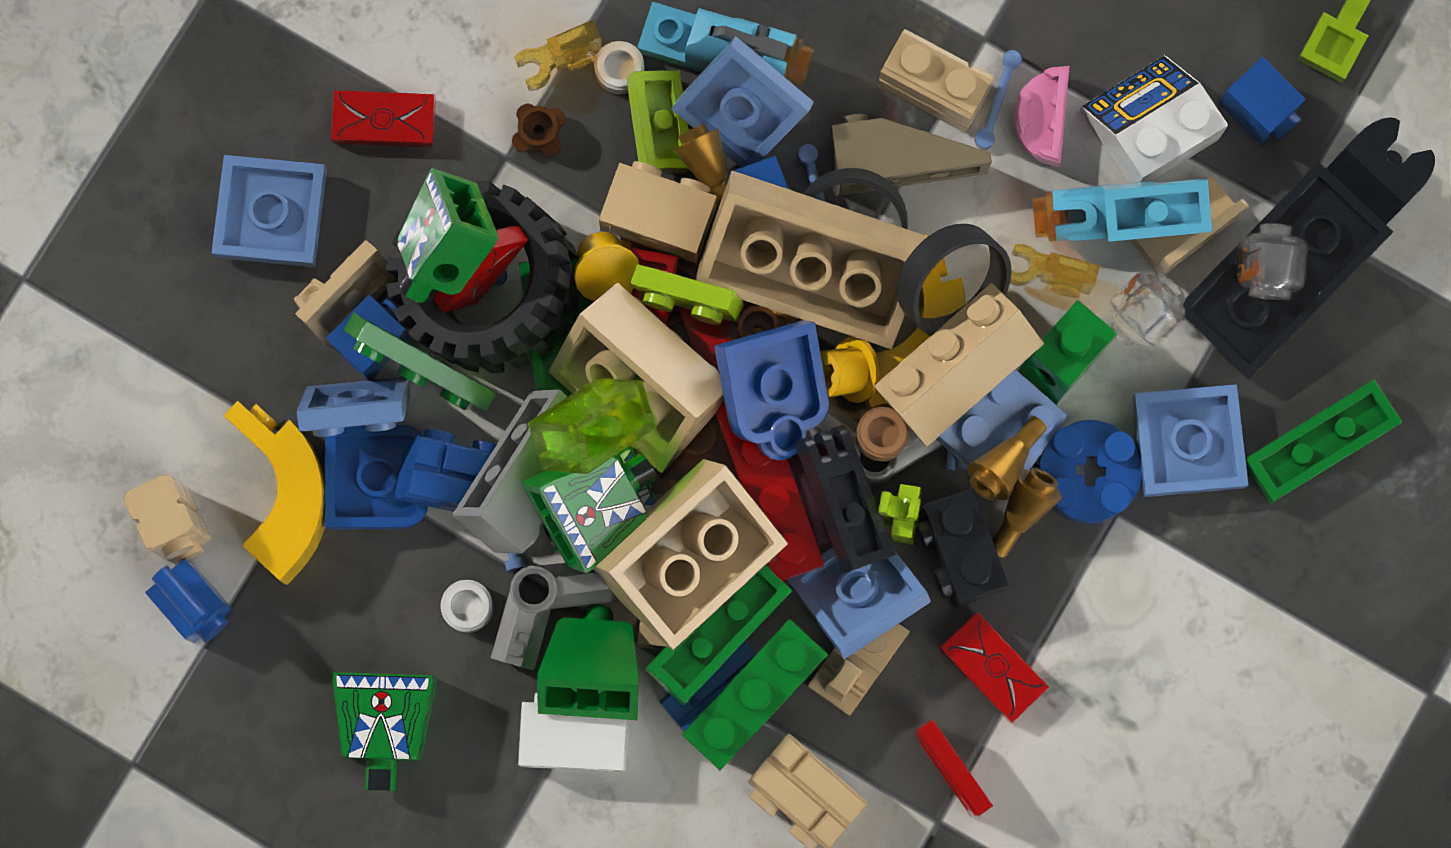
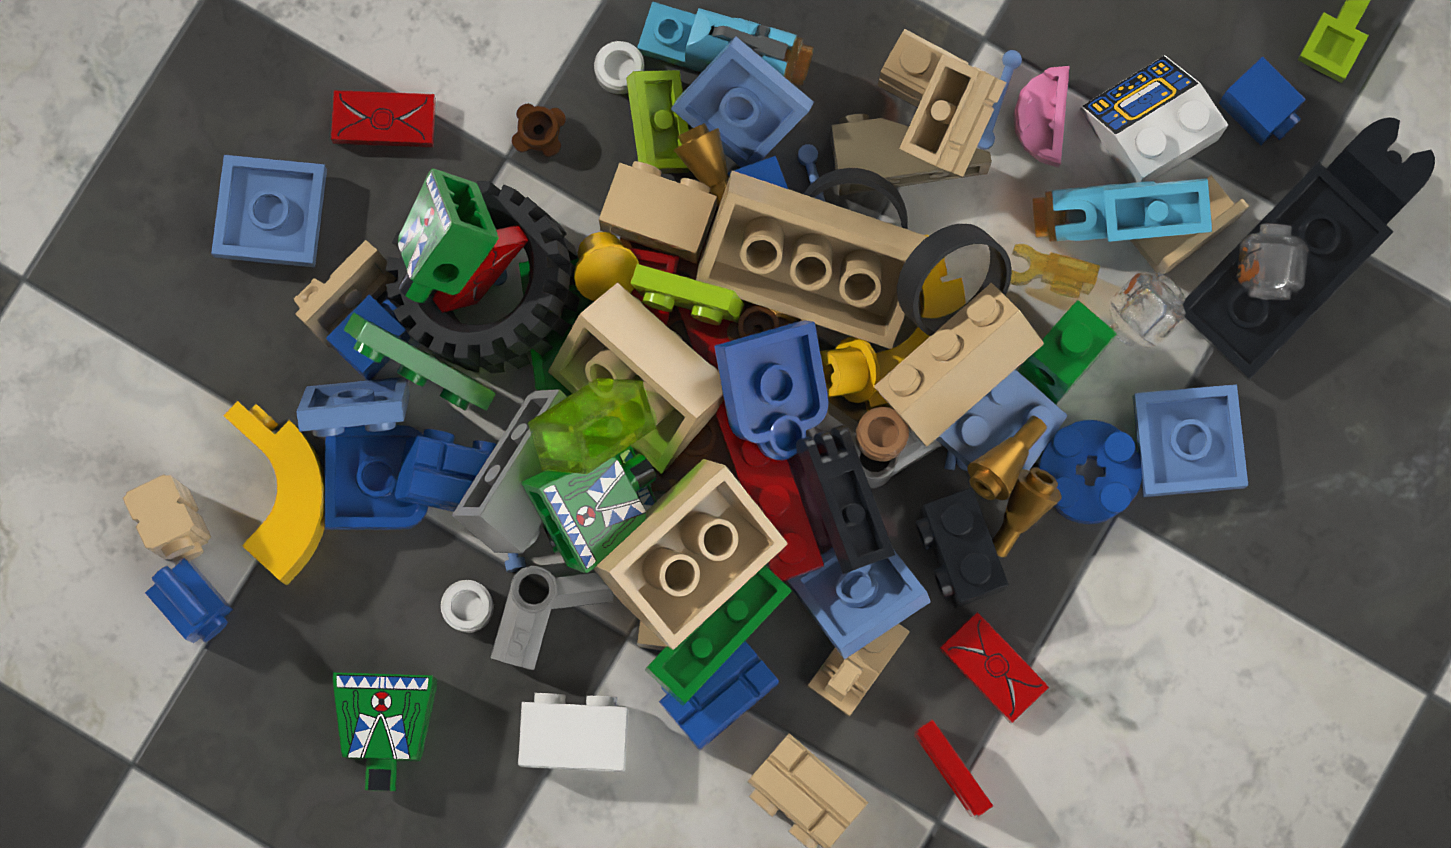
clear yellow plate [514,20,602,91] -> none
green torso [537,604,639,721] -> none
green plate [682,619,828,771] -> none
lime plate [878,484,922,545] -> none
green plate [1245,379,1402,504] -> none
none -> tan brick [899,54,1007,177]

